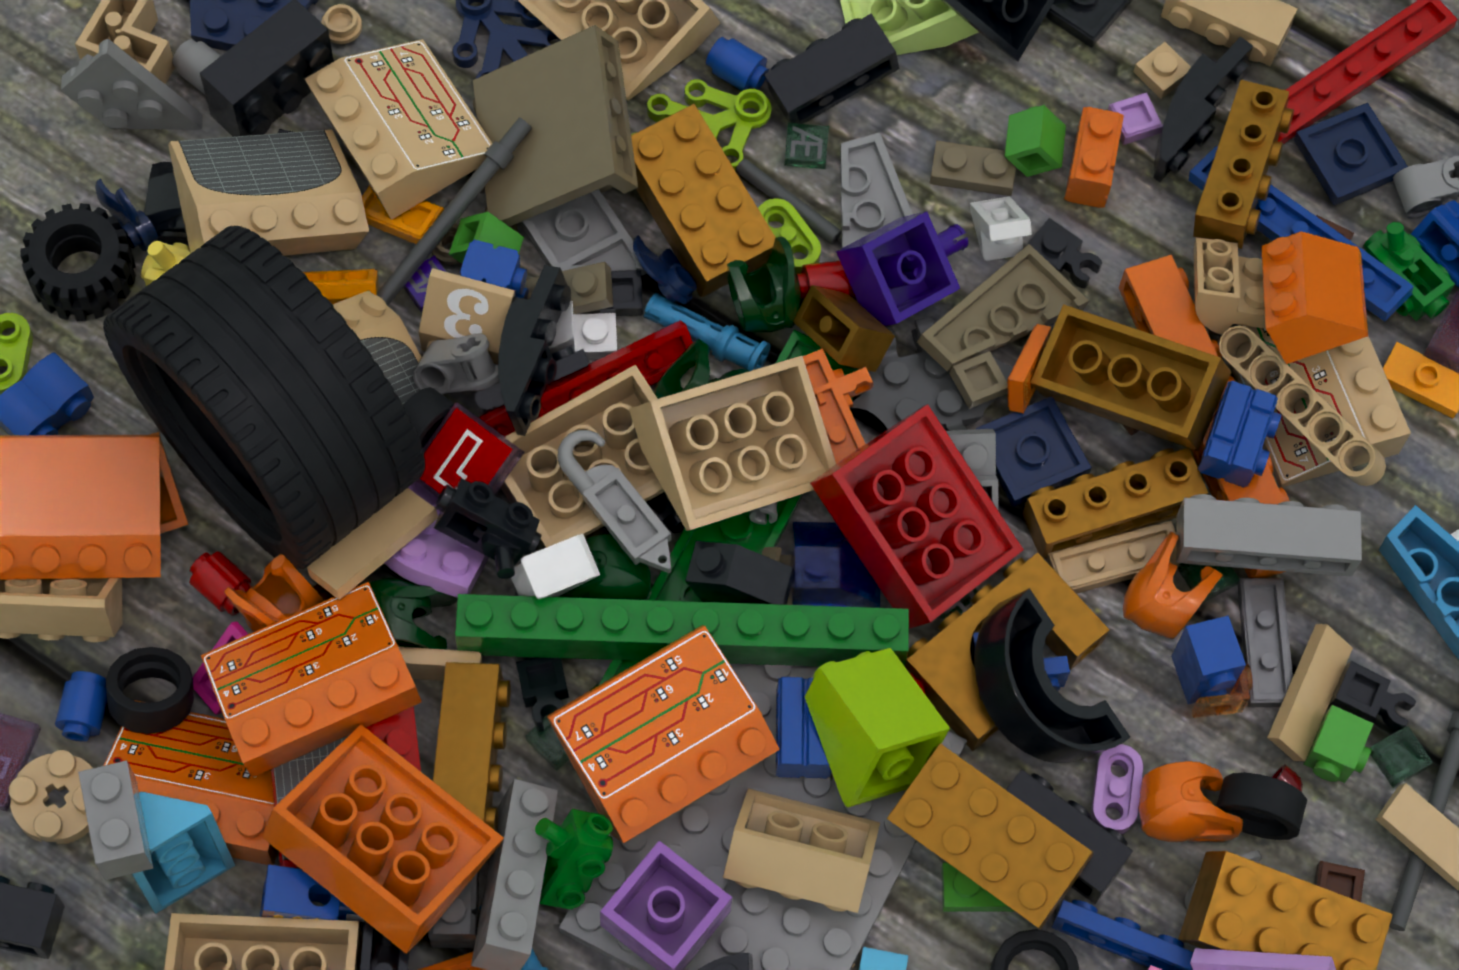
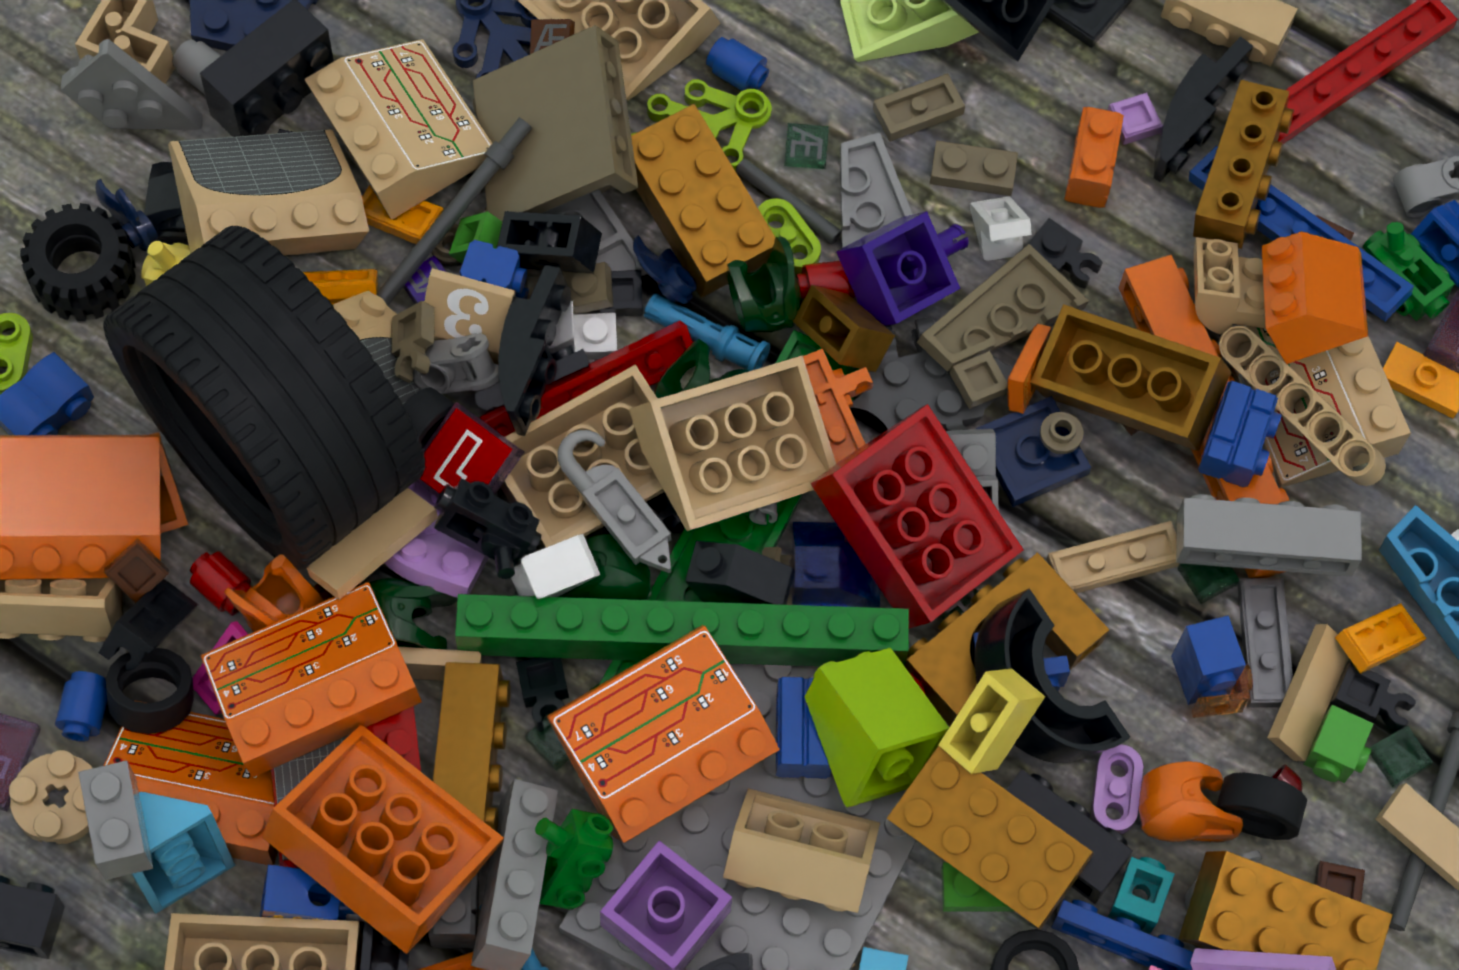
tan plate [321,4,362,44] -> none
black brick [764,13,899,128] -> none
bright green brick [1005,105,1066,177] -> none
pearl gold brick [1022,448,1208,559] -> none
orange helmet [1123,531,1223,639] -> none
tan plate [1133,42,1191,99] -> none
dark blue plate [1294,102,1408,206] -> none
none -> black hinge [98,579,198,671]
none -> reddish brown tile [104,539,169,603]
none -> dark tan plate [391,301,435,383]
none -> black brick [497,211,602,273]
none -> reddish brown tile [530,19,575,54]
none -> dark tan plate [873,73,965,142]
none -> light yellow brick [938,668,1045,774]
none -> dark tan plate [1040,412,1084,454]
none -> teal brick [1107,857,1175,934]
none -> light orange plate [1335,603,1427,674]

